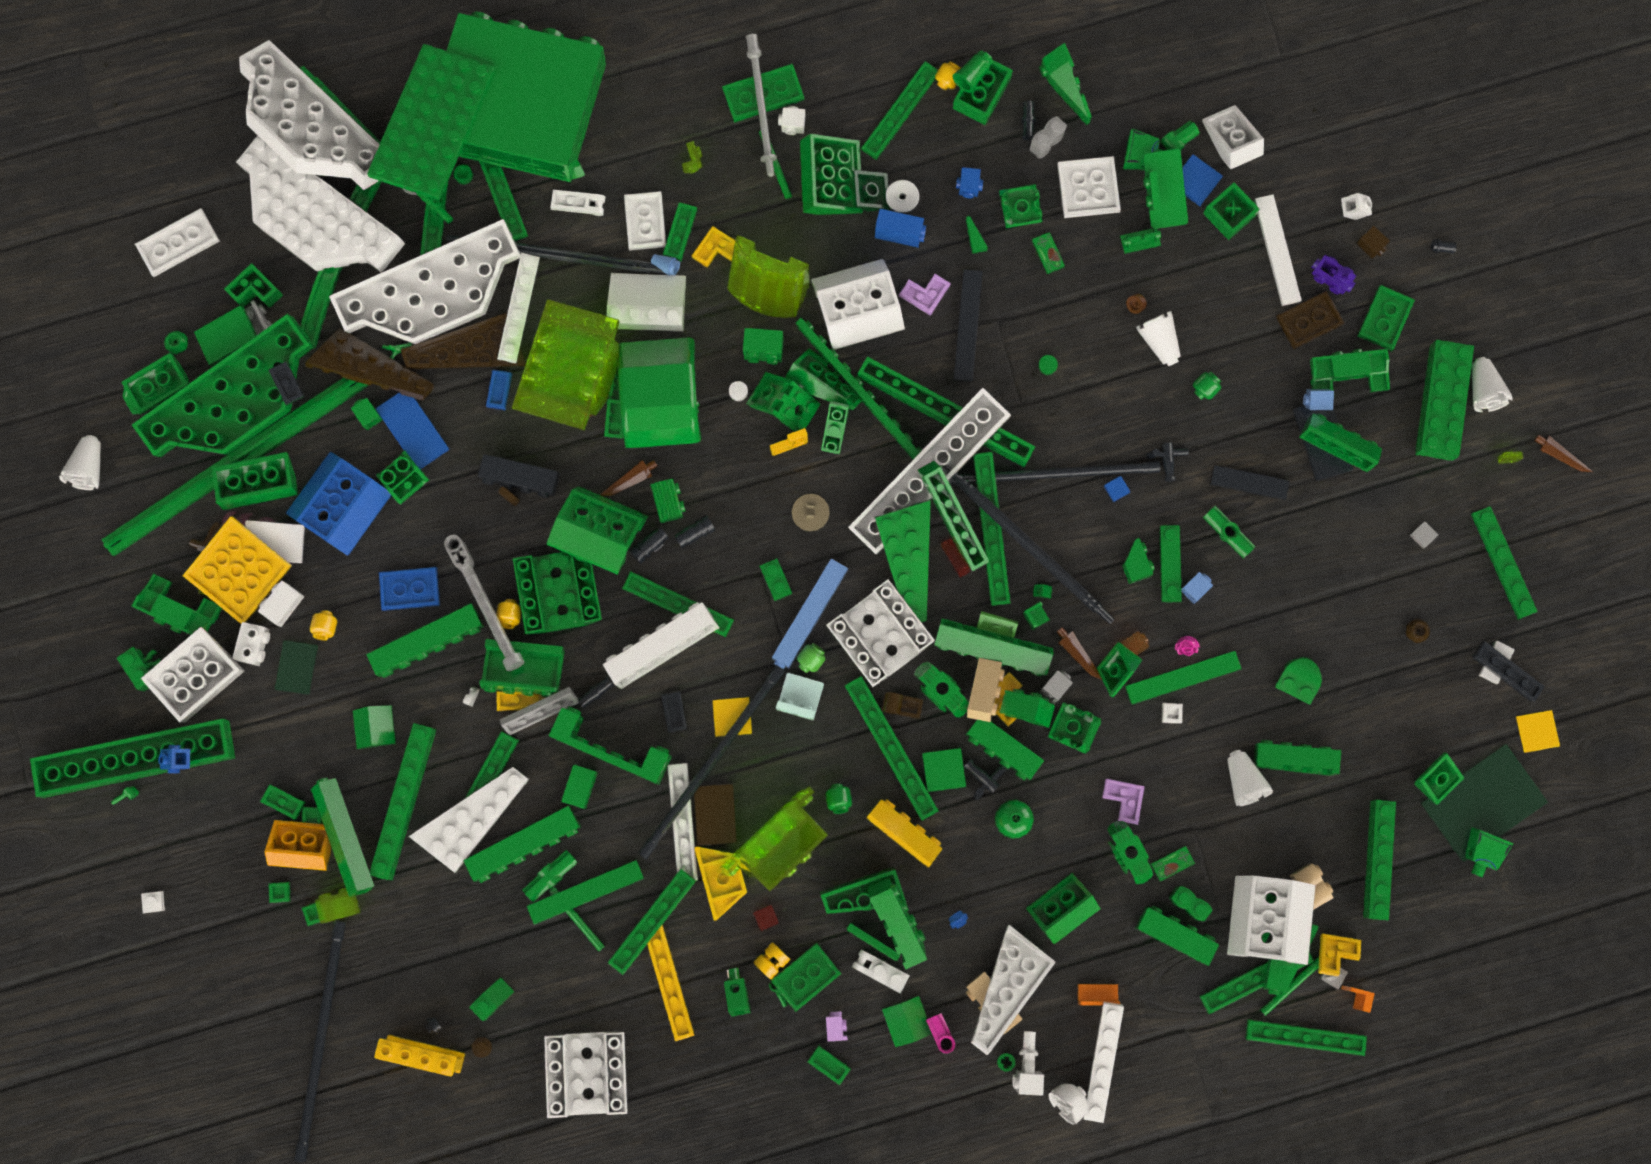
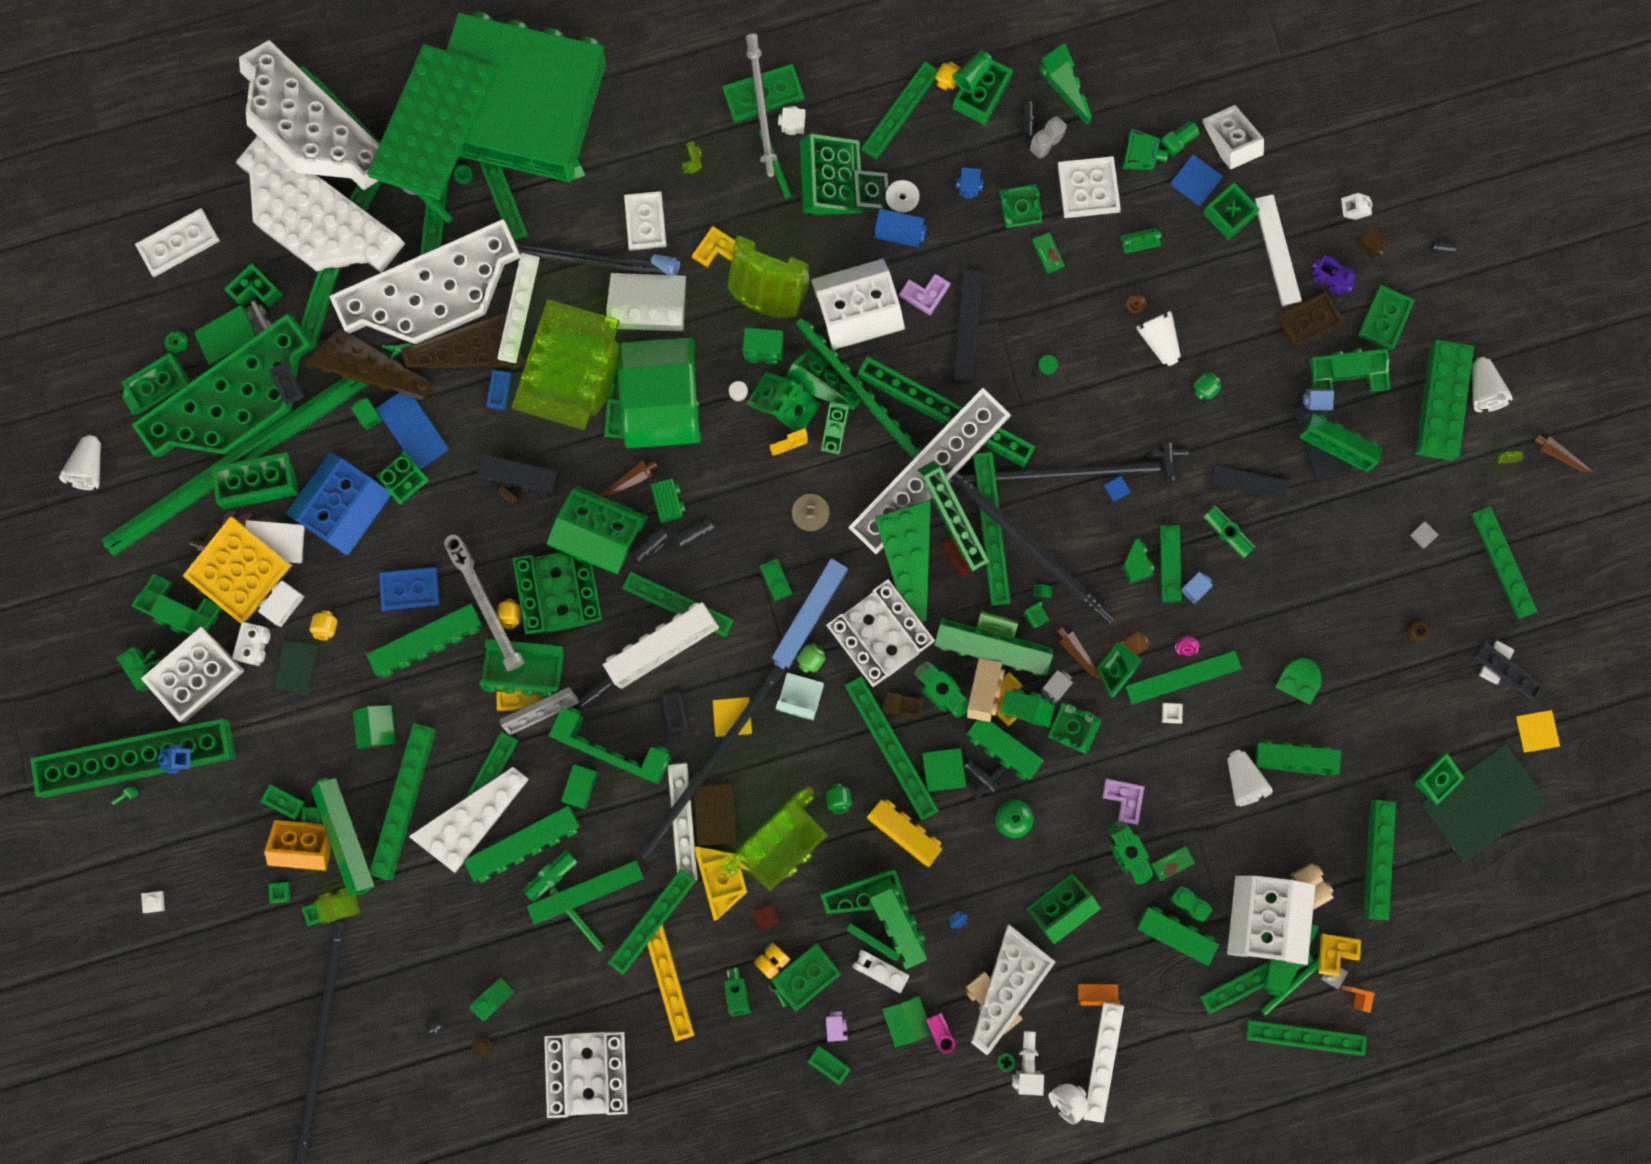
yellow fence [374,1035,465,1076] -> none
white tile [463,686,480,707] -> none
white plate [551,190,605,216] -> none
green plate [663,202,697,261] -> none
green piece [966,216,988,254] -> none
green bracket [1143,149,1188,229] -> none
green torso [1465,827,1513,877] -> none

